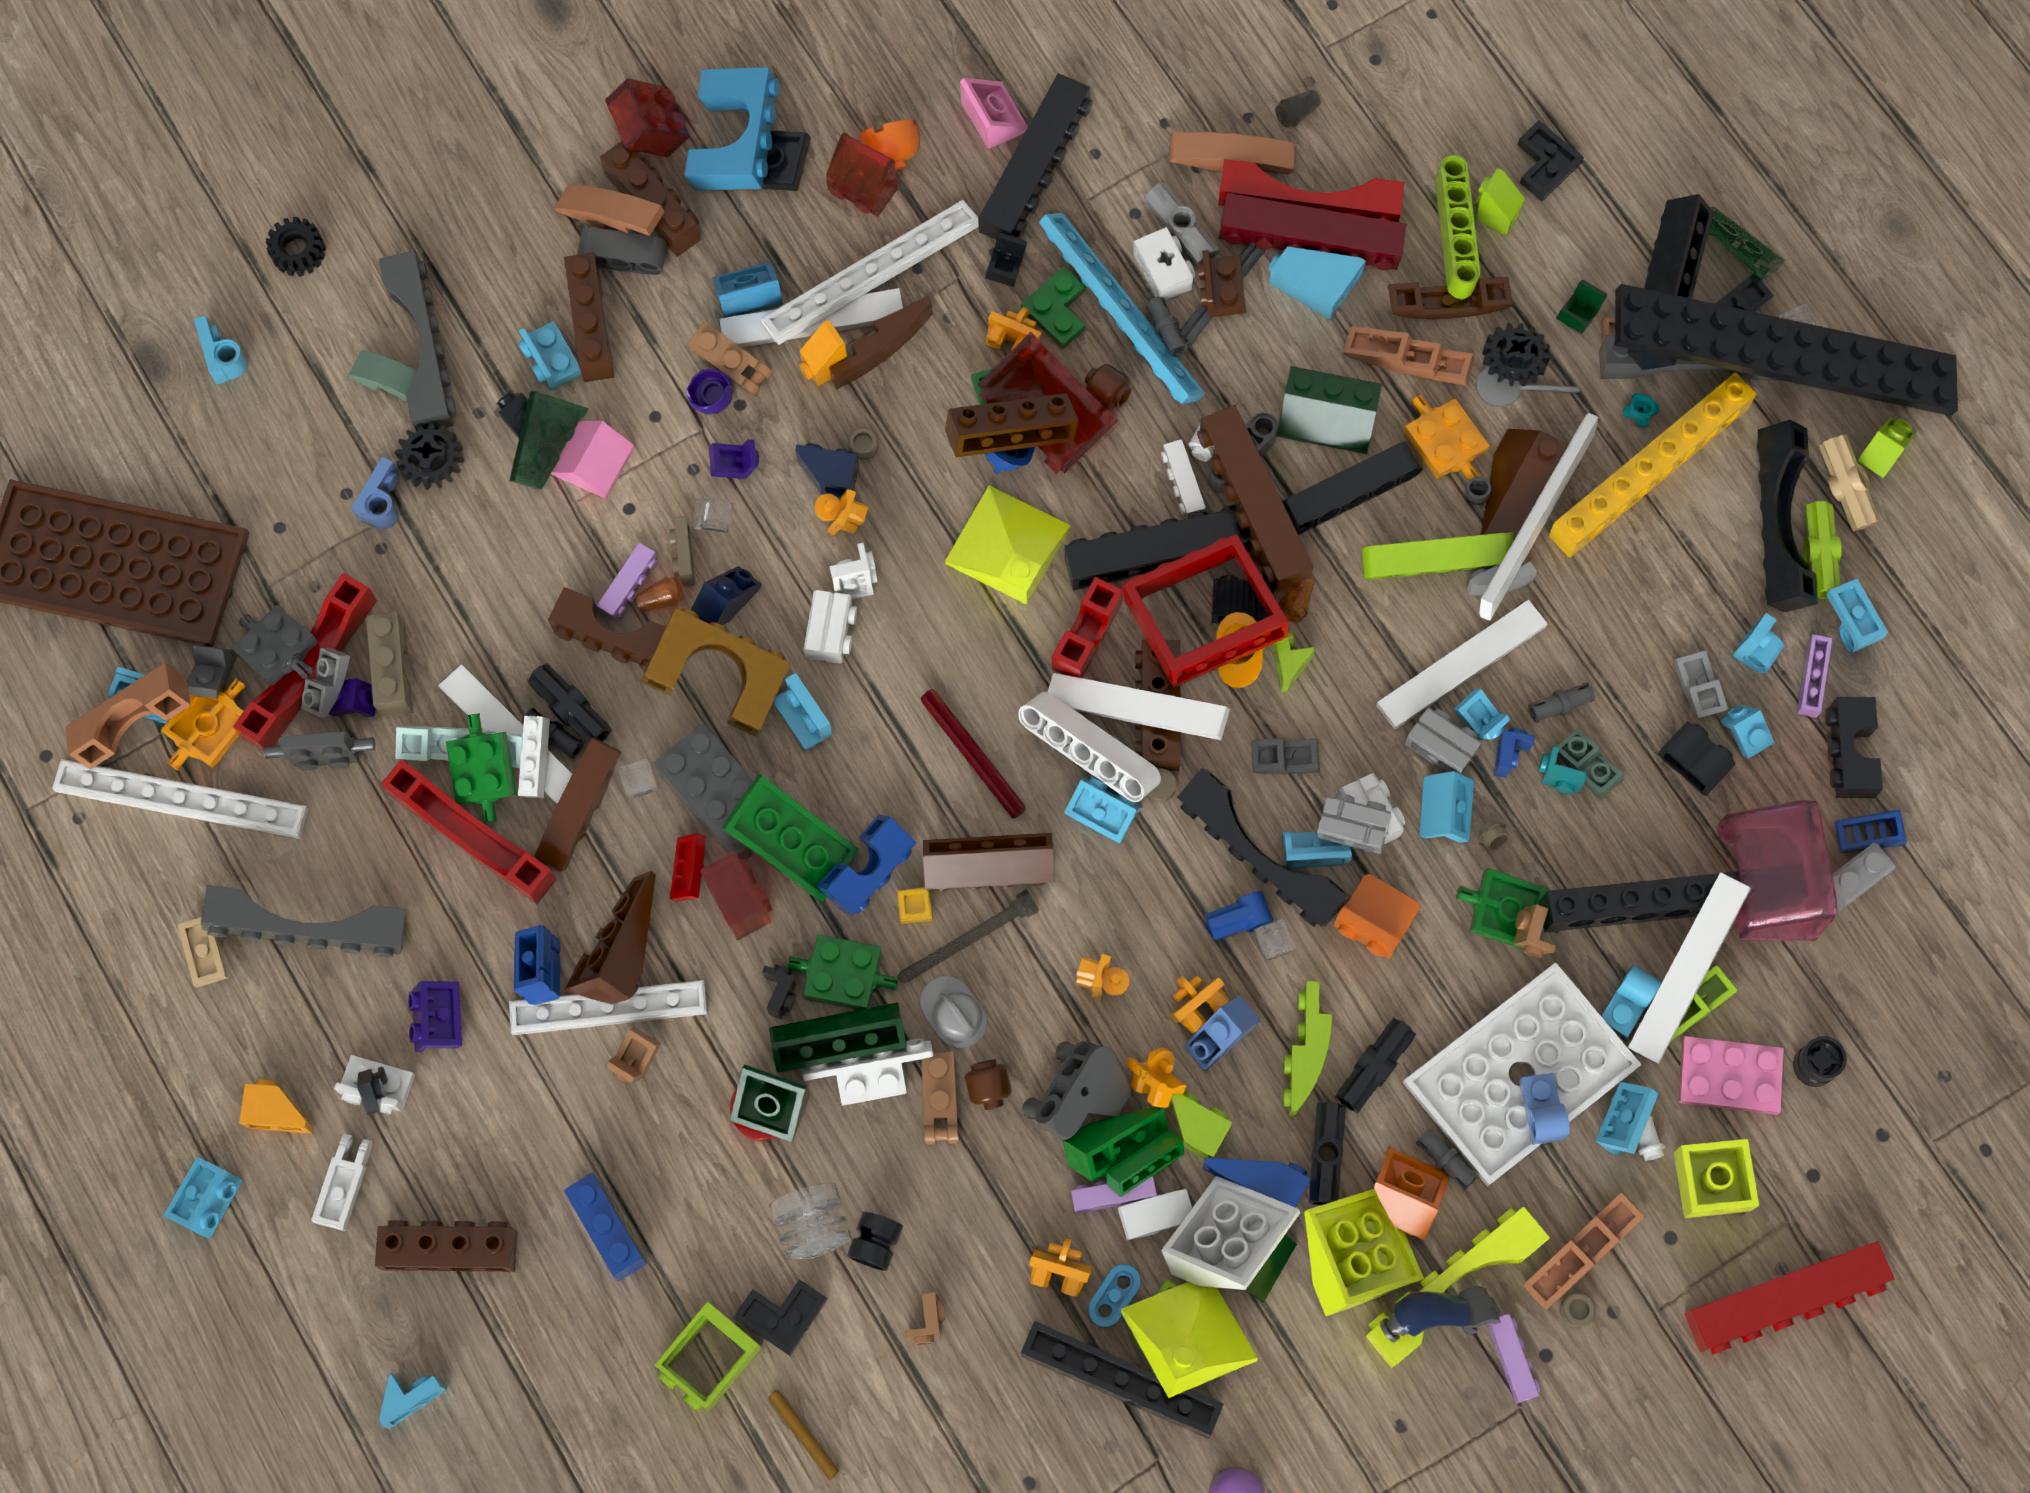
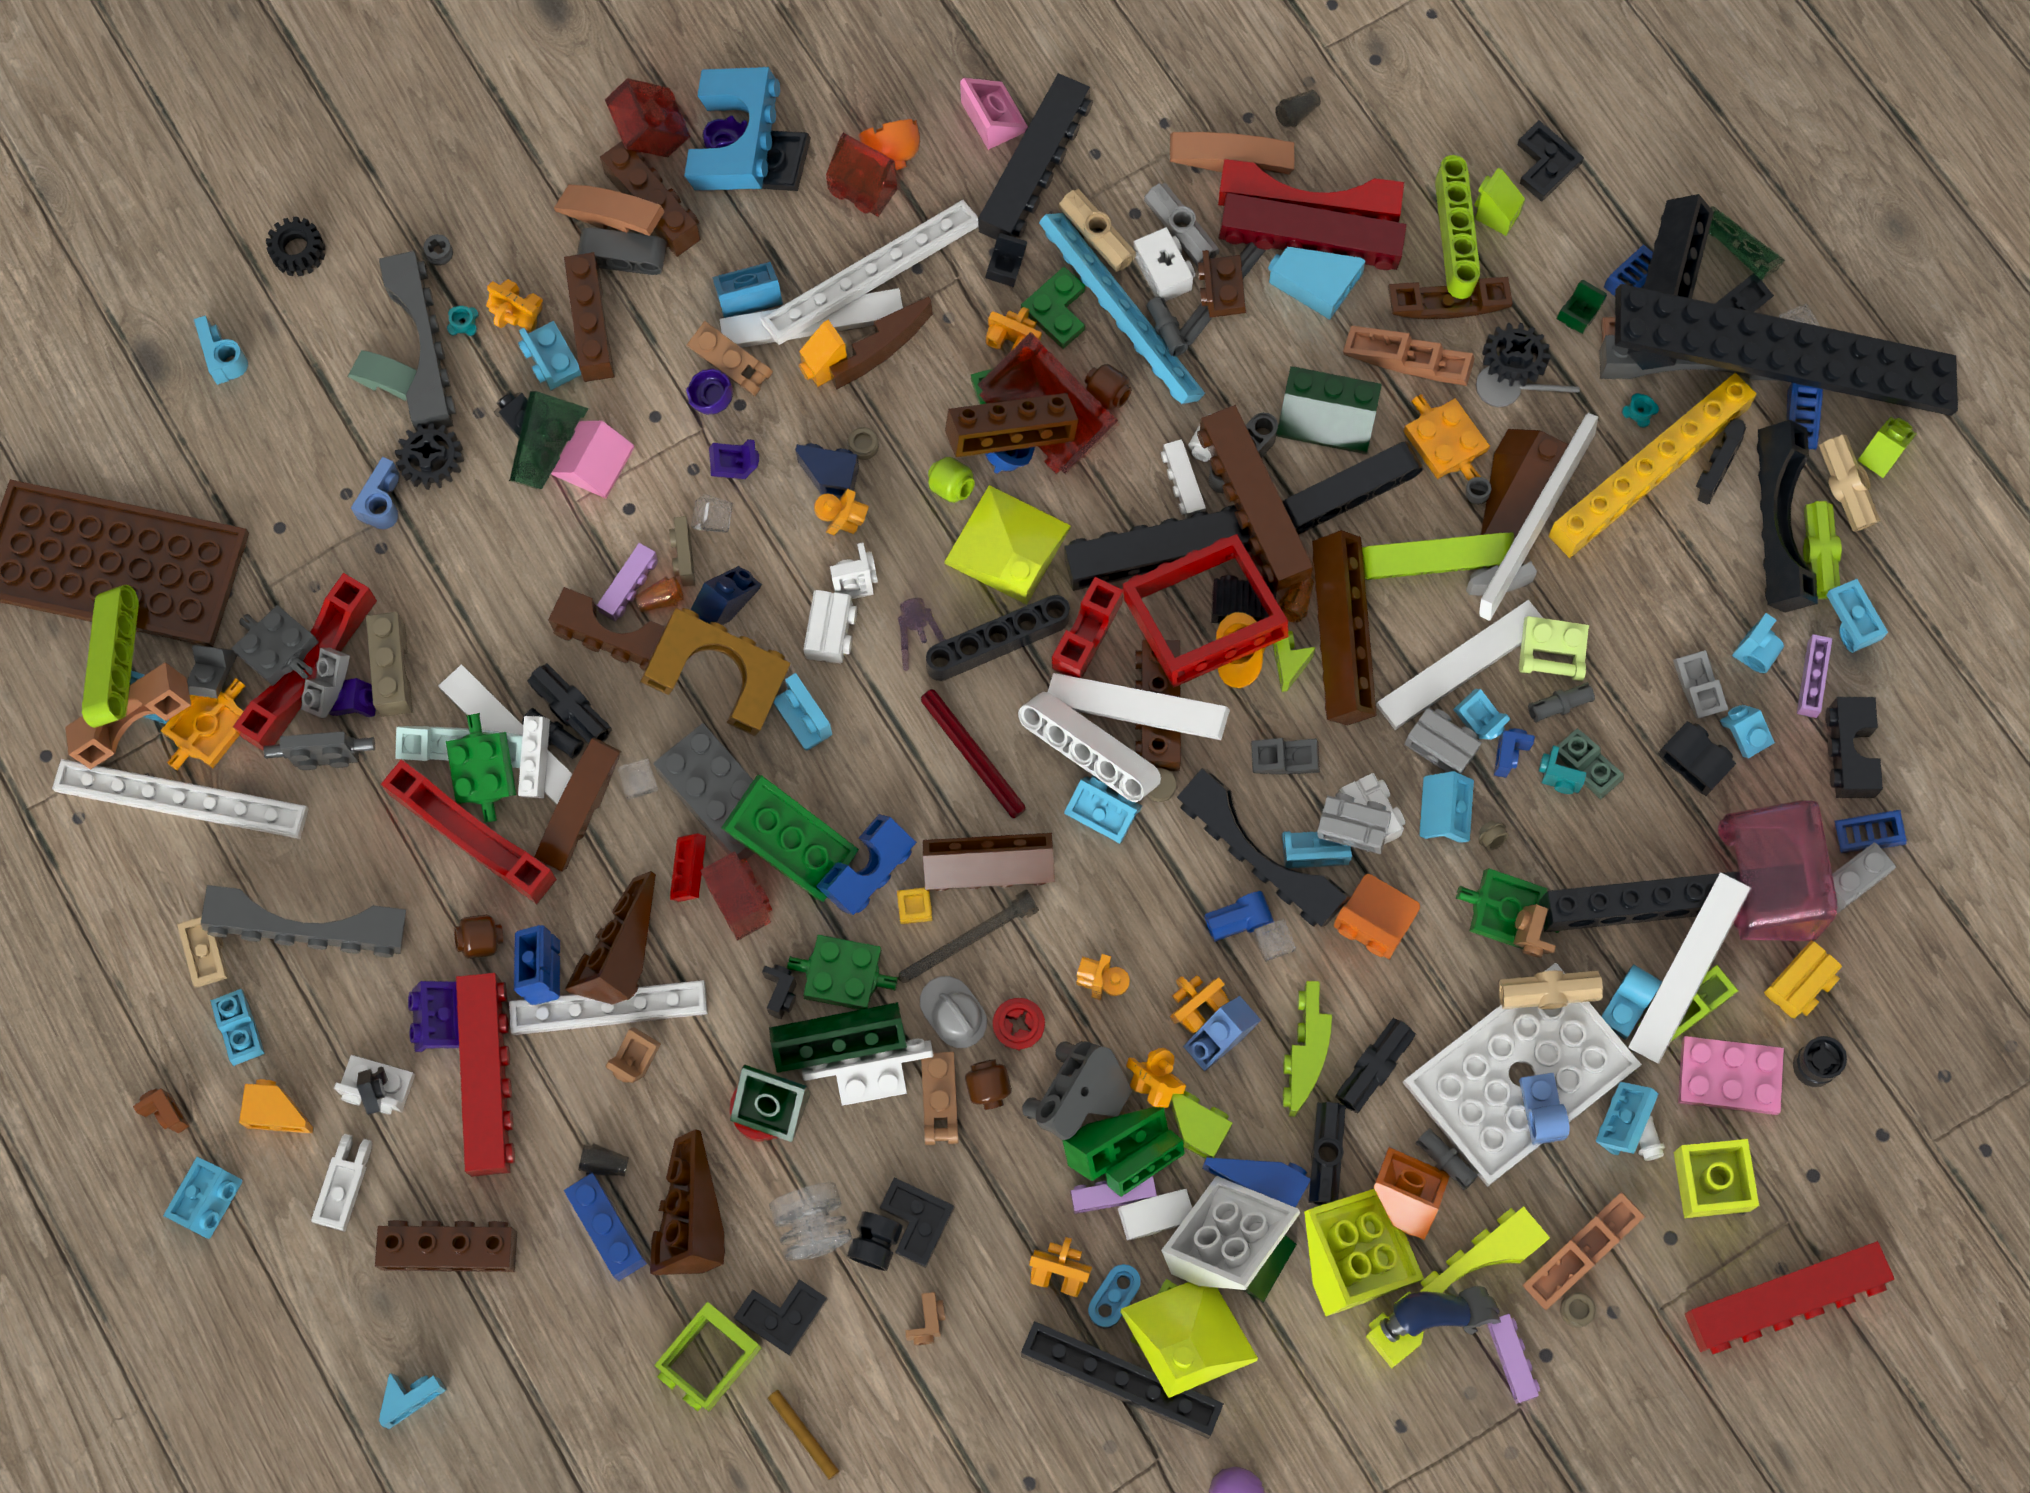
none -> lime beam [82,585,139,728]
none -> dark orange bracket [133,1089,190,1134]
none -> medium azure slope [210,989,265,1066]
none -> dark grey bush [423,234,453,266]
none -> teal plate [447,306,479,336]
none -> reddish brown head [454,914,503,959]
none -> red brick [456,973,515,1177]
none -> light orange hips [486,279,543,332]
none -> clear smoke cone [578,1143,629,1176]
none -> reddish brown wedge [650,1129,725,1275]
none -> dark purple hair [702,115,748,149]
none -> black plate [880,1177,955,1268]
none -> plant [897,598,946,671]
none -> black beam [926,595,1070,681]
none -> lime head [928,457,975,503]
none -> red gear [993,998,1045,1051]
none -> tan piece [1059,189,1136,272]
none -> reddish brown brick [1312,530,1377,726]
none -> tan piece [1499,970,1603,1010]
none -> yellowish green plate [1519,616,1589,681]
none -> blue slope [1604,244,1653,296]
none -> black hinge [1696,418,1746,505]
none -> yellow brick [1764,940,1842,1019]
none -> blue slope [1786,383,1823,450]

